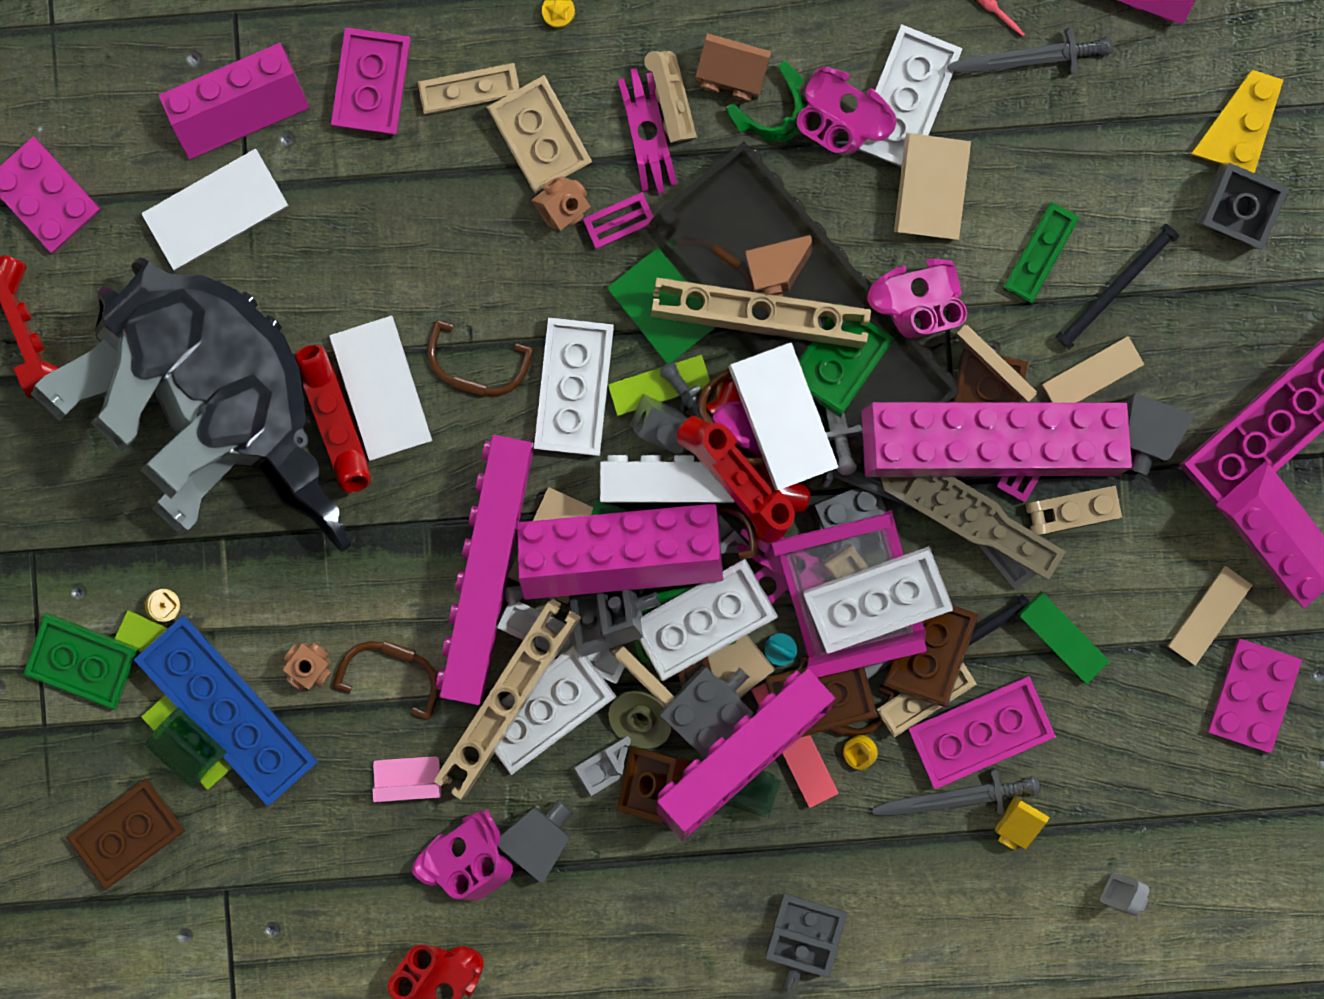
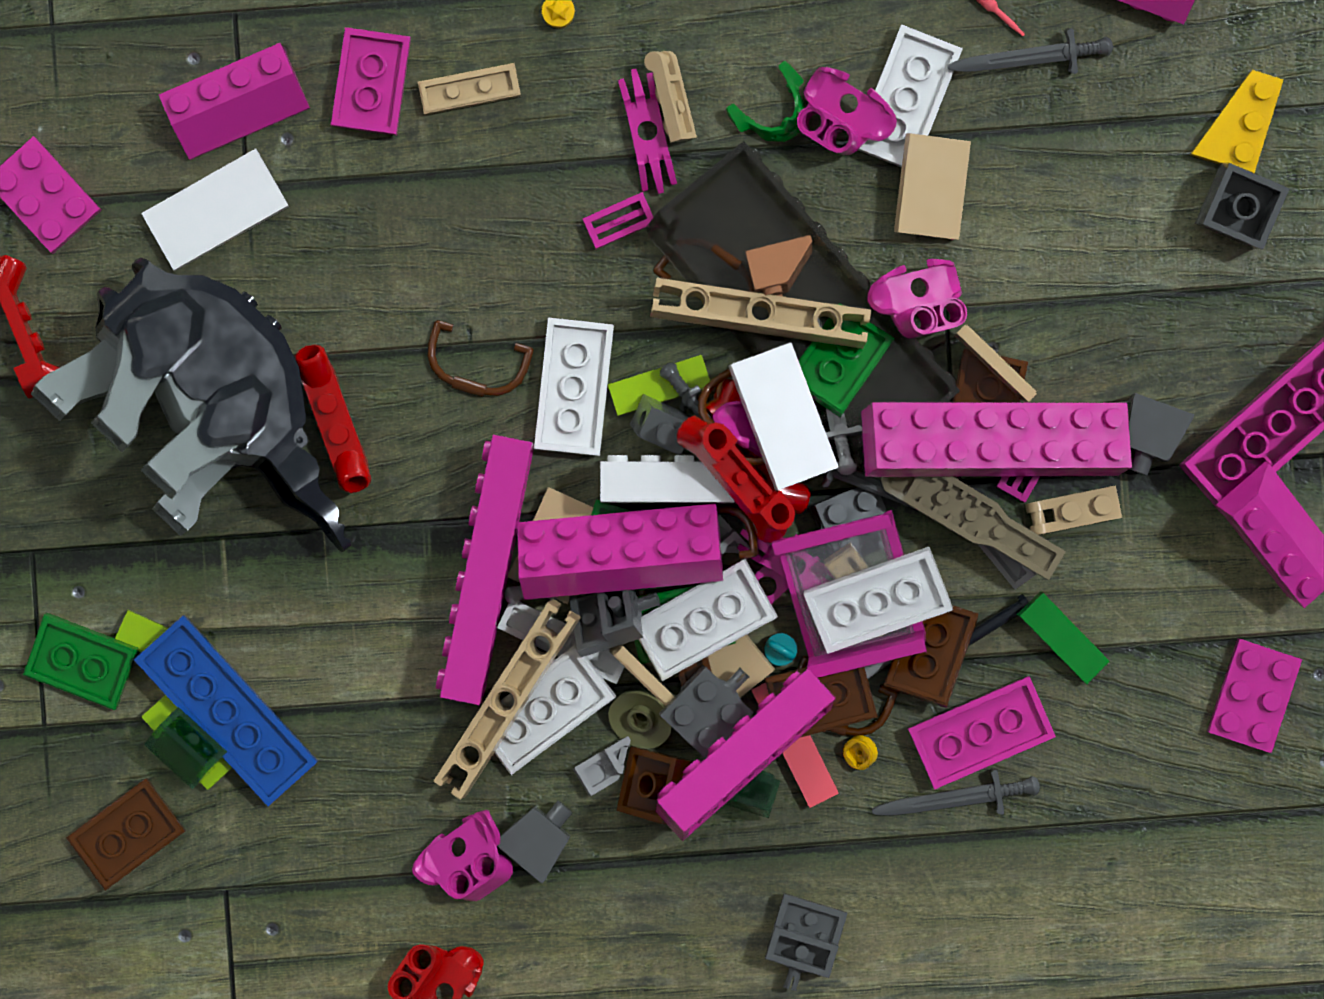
yellow tile [145,589,180,622] -> none
nougat brick [283,642,332,690] -> none
white tile [329,316,433,461] -> none
reddish brown piece [333,641,438,720] -> none
bright pink panel [373,756,442,802] -> none
tan tile [487,75,592,194] -> none
nougat brick [531,177,591,231] -> none
green tile [607,247,716,363] -> none
nougat slope [695,33,771,102] -> none
tan tile [876,663,977,737] -> none
yellow slope [994,797,1050,850] -> none
green tile [1003,201,1080,304] -> none
tan tile [1042,336,1145,403] -> none
black bar [1055,223,1179,350] -> none
light grey piece [1100,872,1149,916] -> none
tan tile [1167,566,1252,666] -> none

